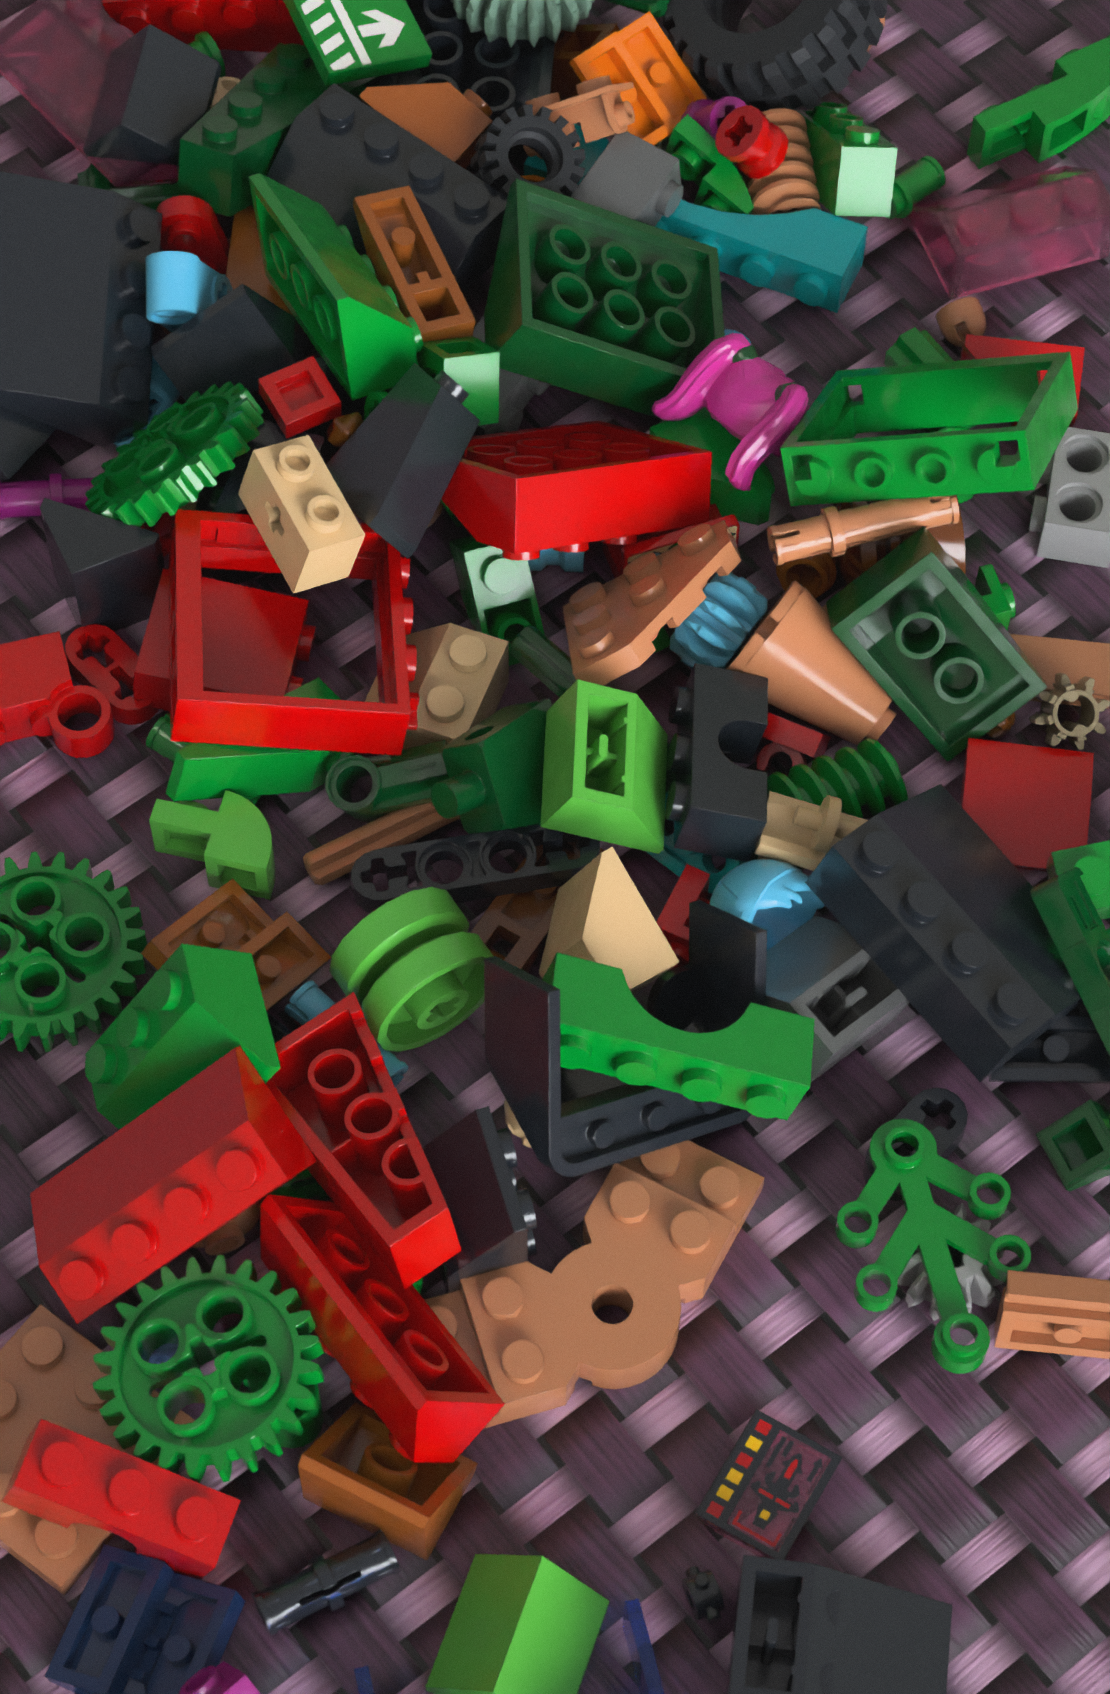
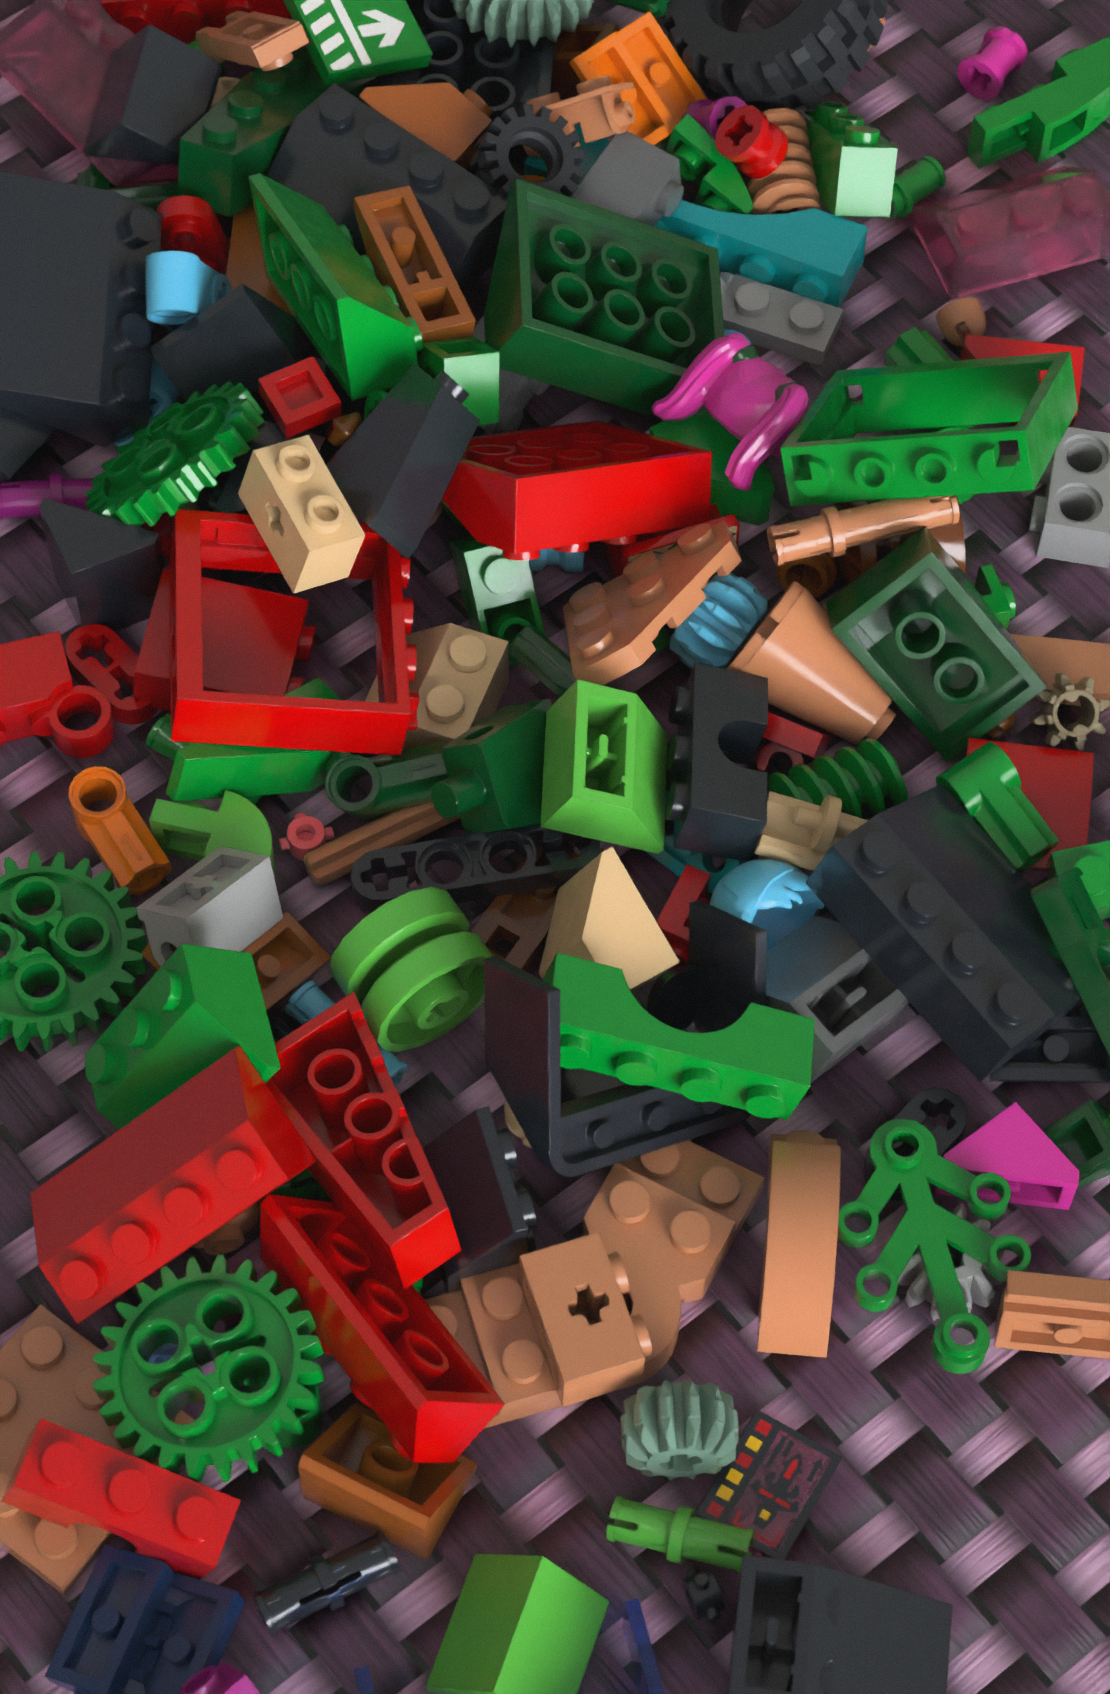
none -> orange piece [69,766,172,896]
none -> light grey hinge [136,846,283,966]
none -> nougat hinge [195,11,309,71]
none -> coral piece [279,813,334,861]
none -> nougat brick [518,1232,652,1407]
none -> bright green pin [606,1495,756,1573]
none -> sand green gear [620,1379,739,1481]
none -> light grey hinge [720,272,843,365]
none -> nougat arch [757,1130,841,1358]
none -> dark pink slope [935,1102,1079,1210]
none -> green piece [936,741,1060,872]
none -> dark pink bush [957,26,1028,100]

